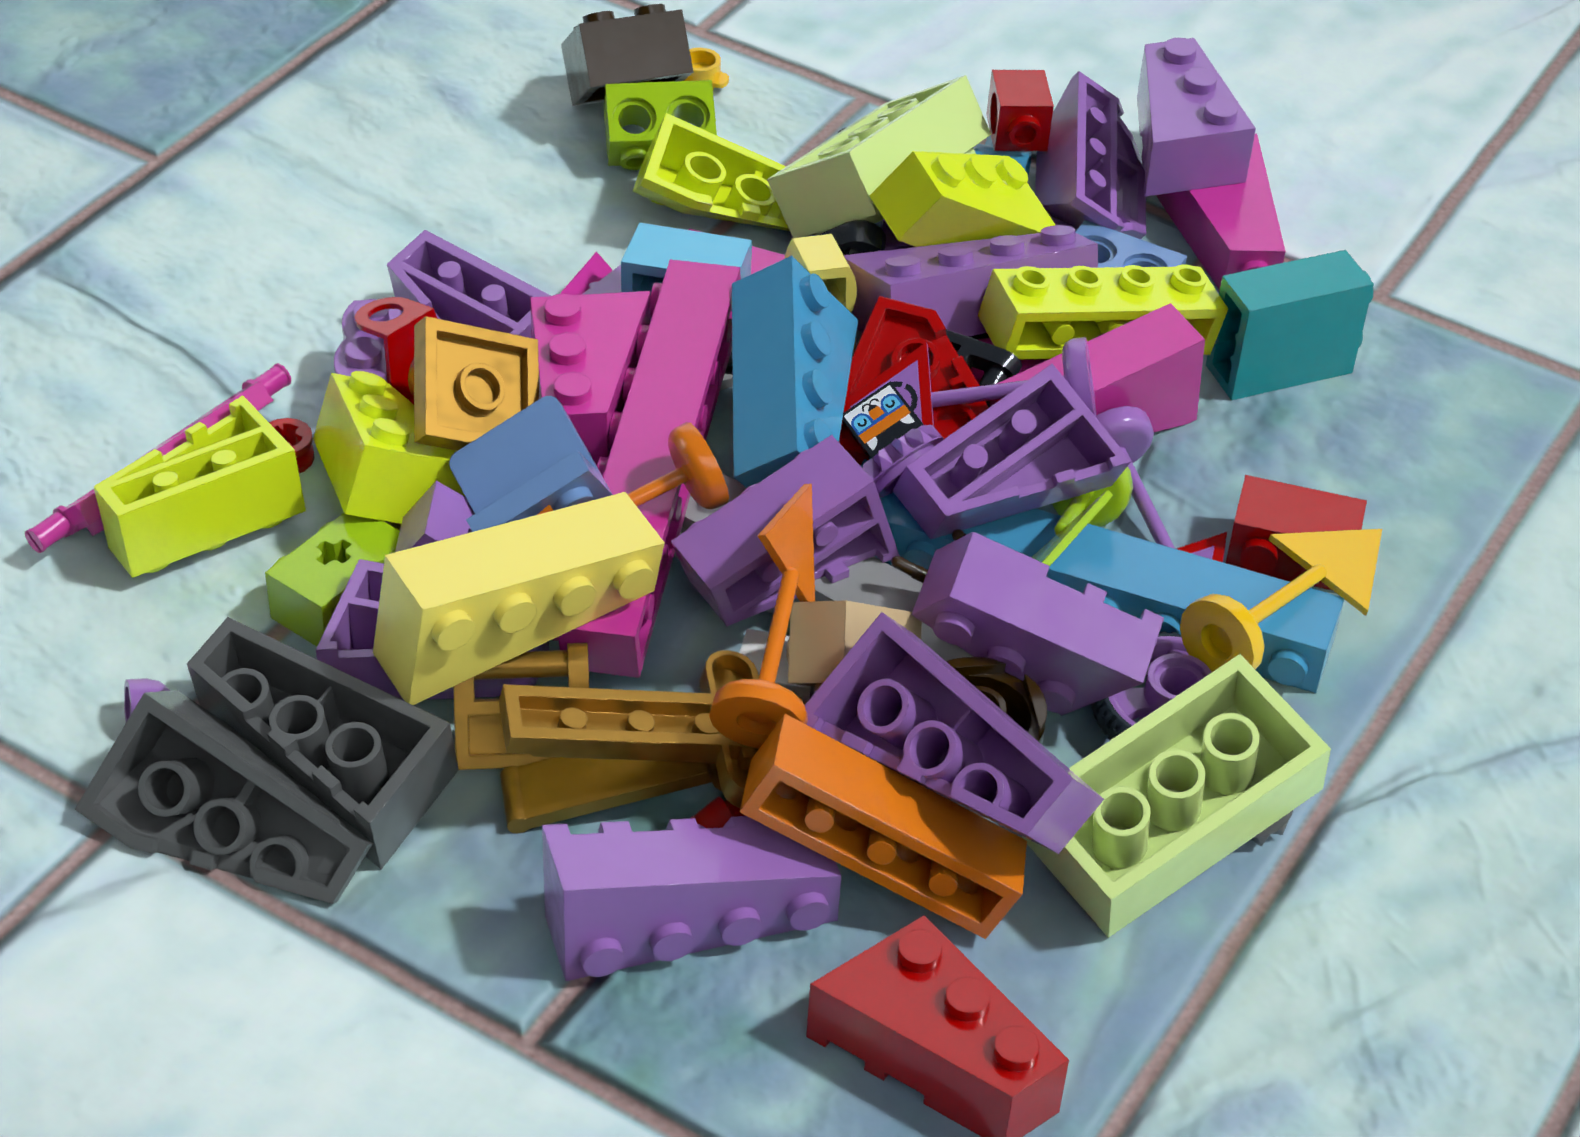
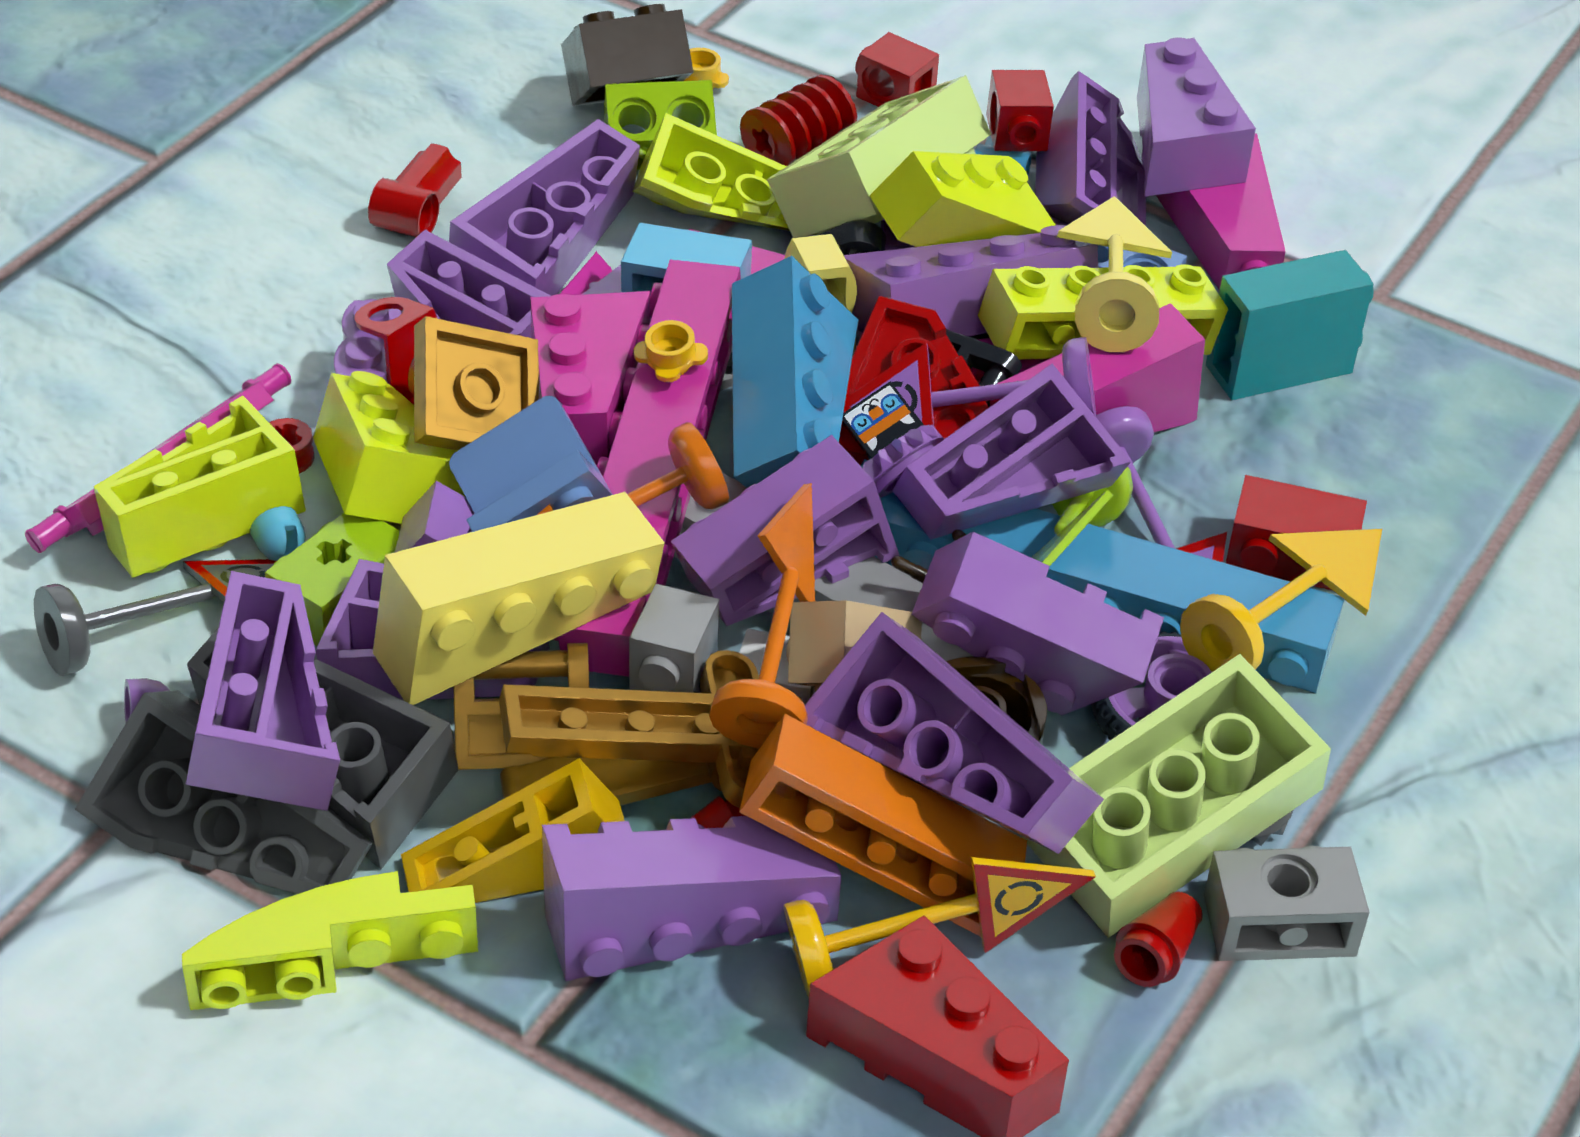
none -> dark grey piece [33,559,276,676]
none -> neon yellow slope [182,871,478,1010]
none -> medium lavender wedge [186,571,340,811]
none -> medium azure hinge [250,506,306,561]
none -> red piece [368,143,462,237]
none -> yellow slope [401,758,625,903]
none -> medium lavender wedge [449,119,640,296]
none -> light grey brick [629,584,719,693]
none -> yellow plate [634,320,708,382]
none -> red piece [740,74,858,166]
none -> yellow piece [783,857,1096,999]
none -> red brick [855,32,939,107]
none -> light yellow piece [1057,196,1172,352]
none -> red cone [1114,892,1203,987]
none -> light grey brick [1204,846,1370,961]

